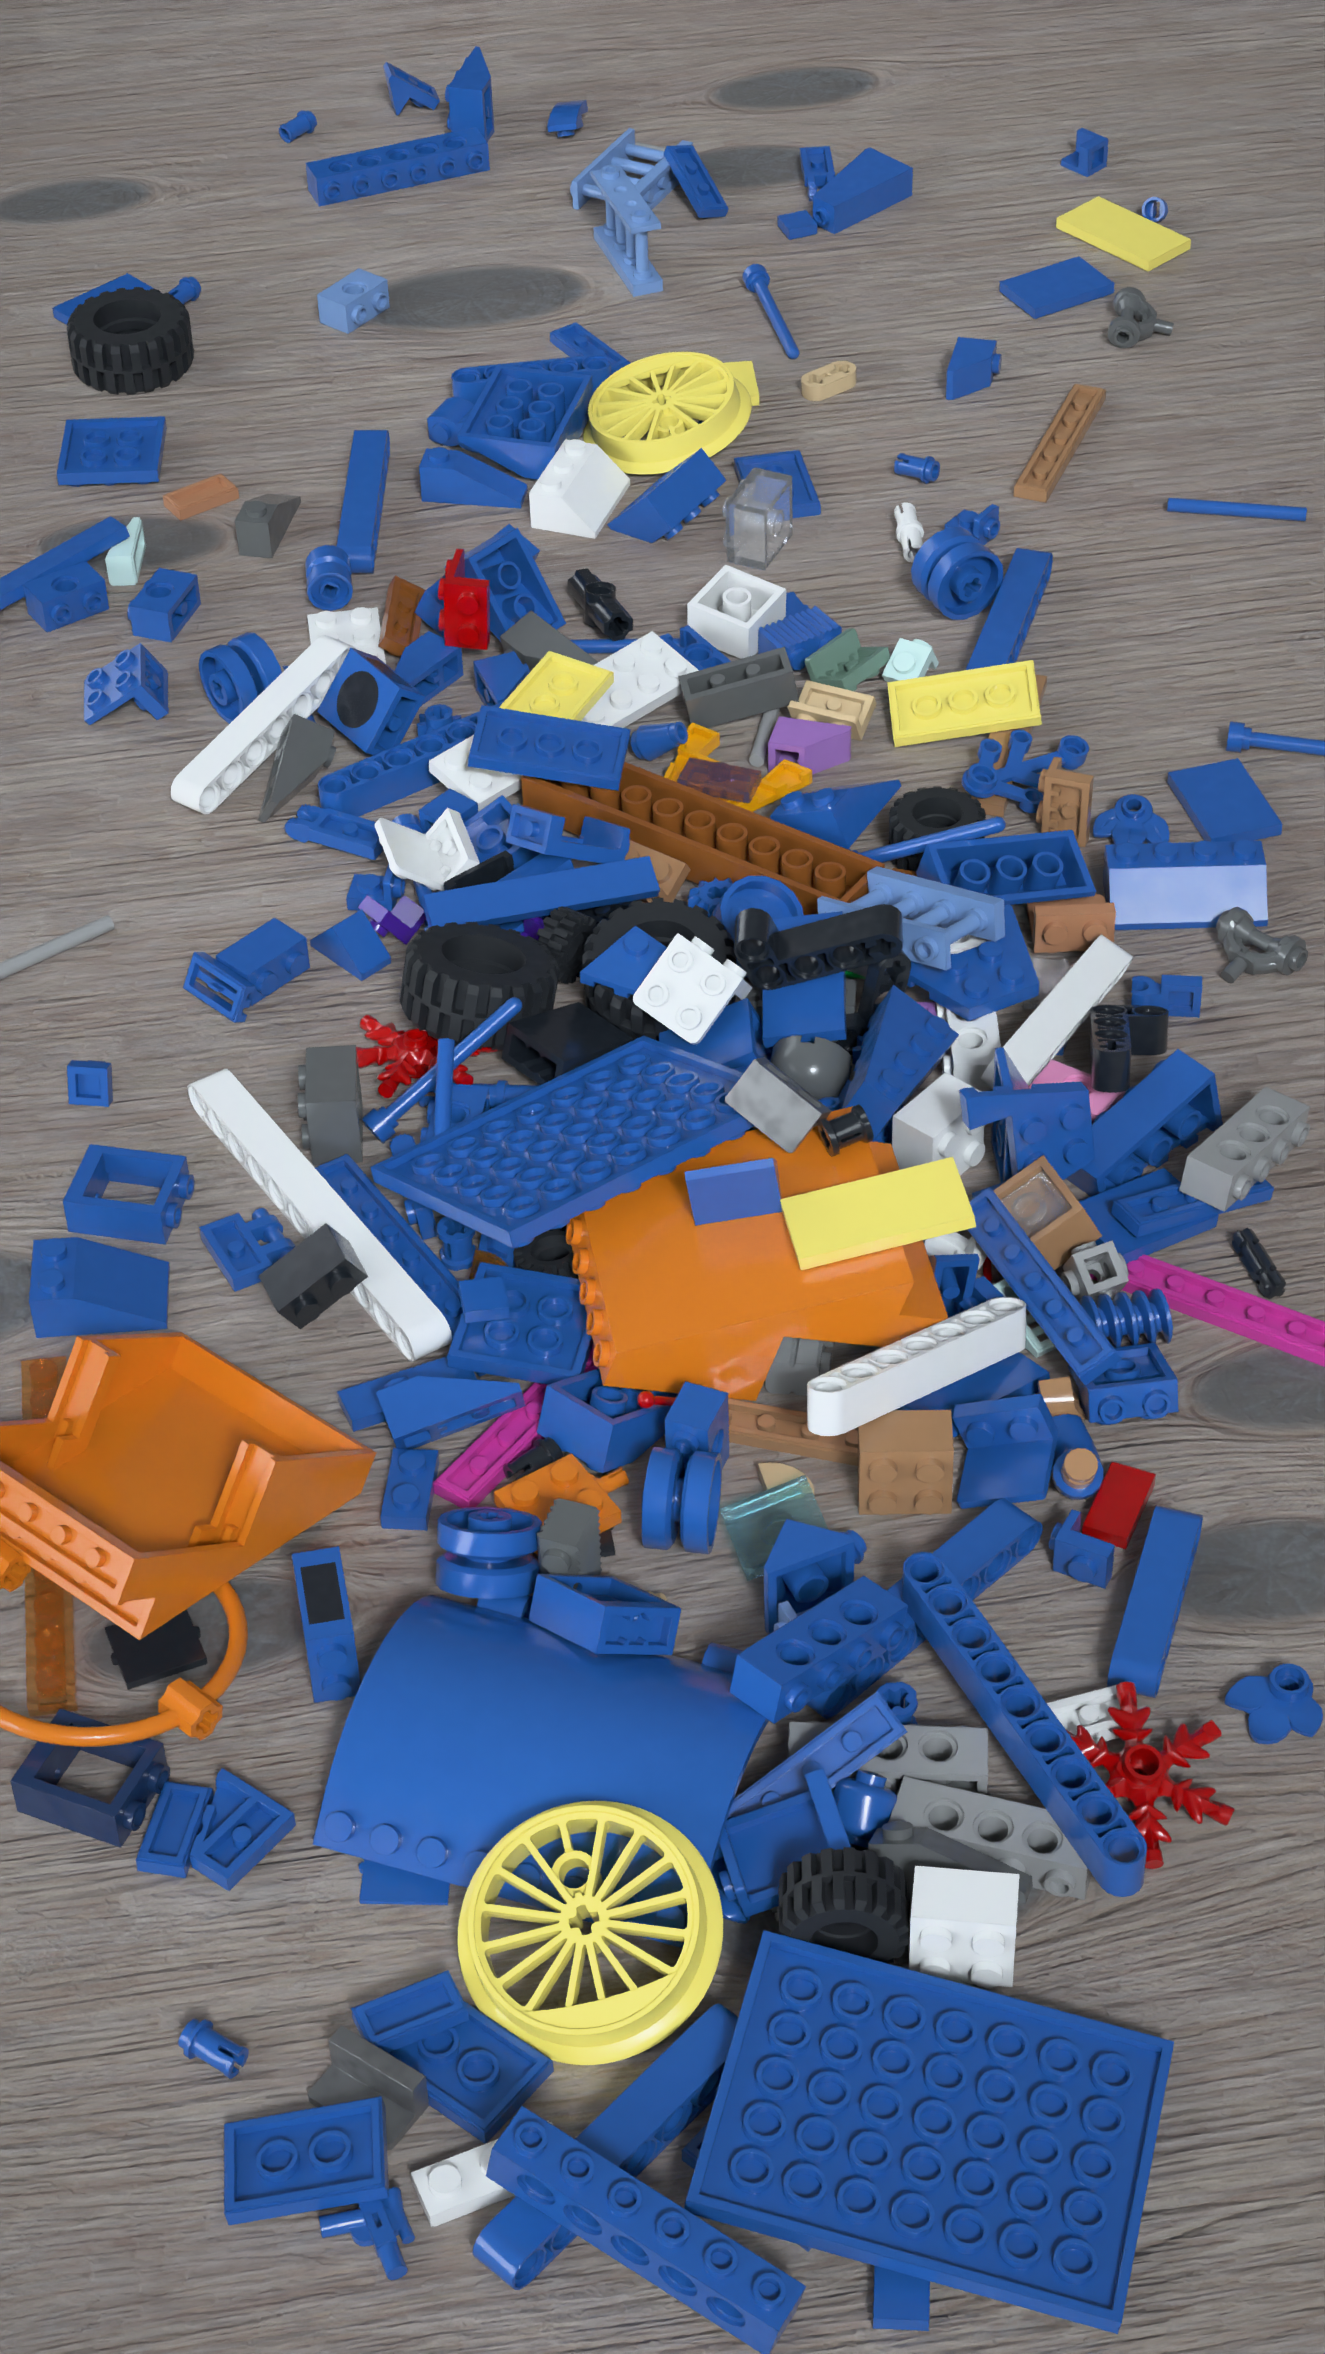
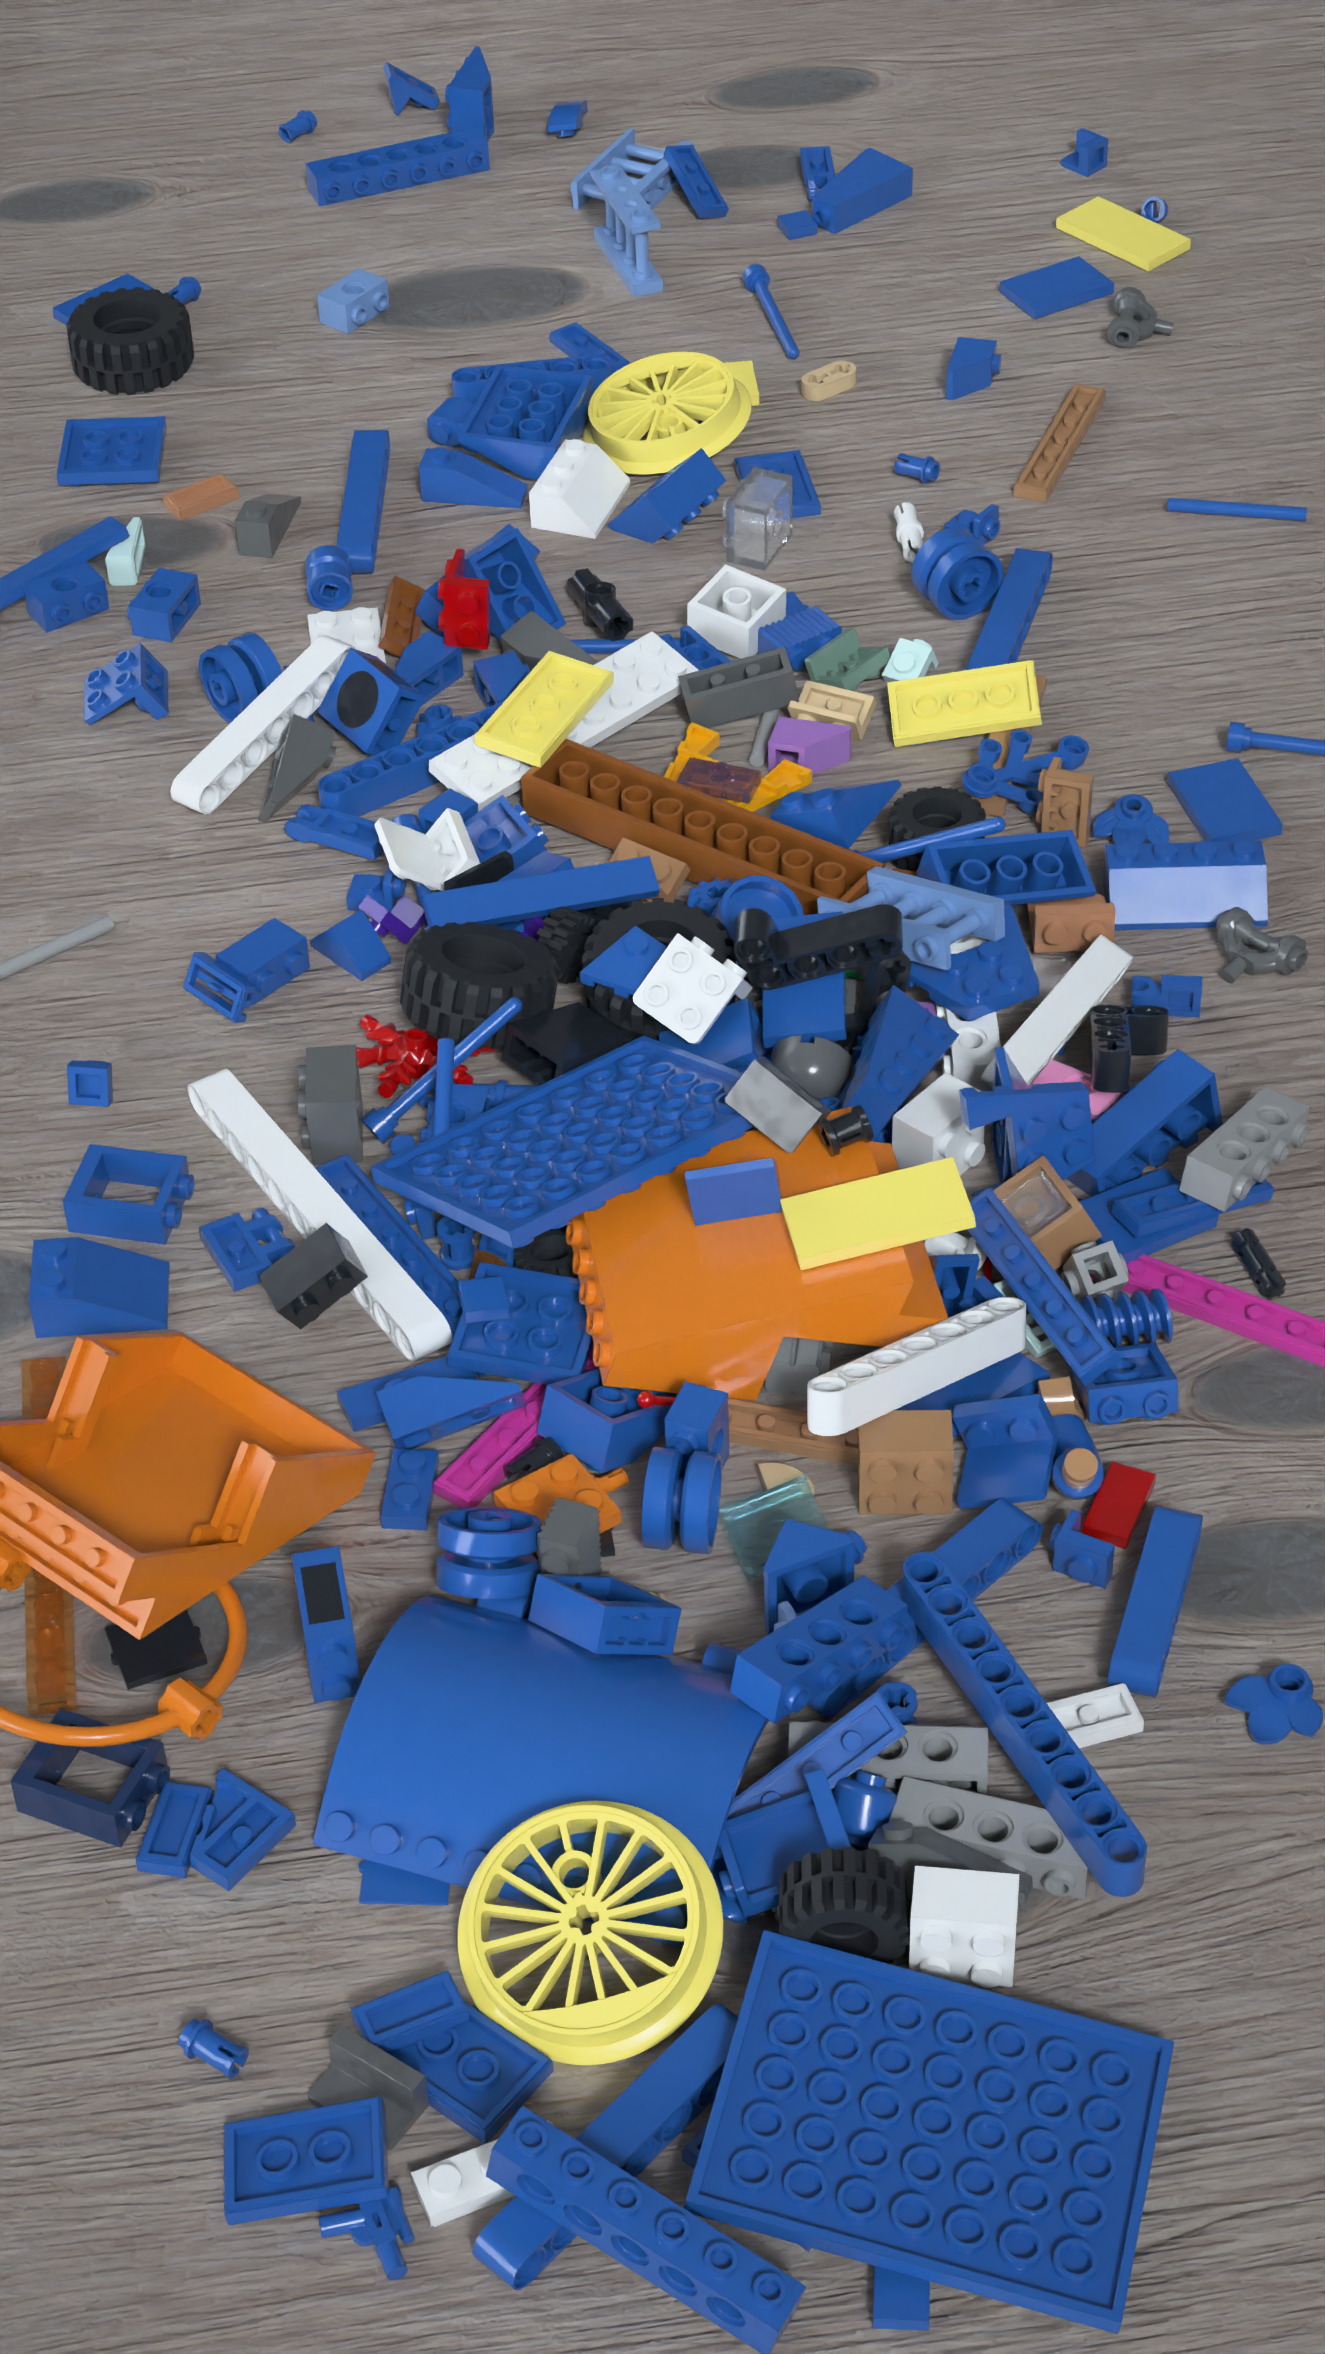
blue tile [468,705,631,791] -> none
blue panel [505,804,630,864] -> none
blue cone [631,722,688,761] -> none
red piece [1066,1681,1235,1869] -> none

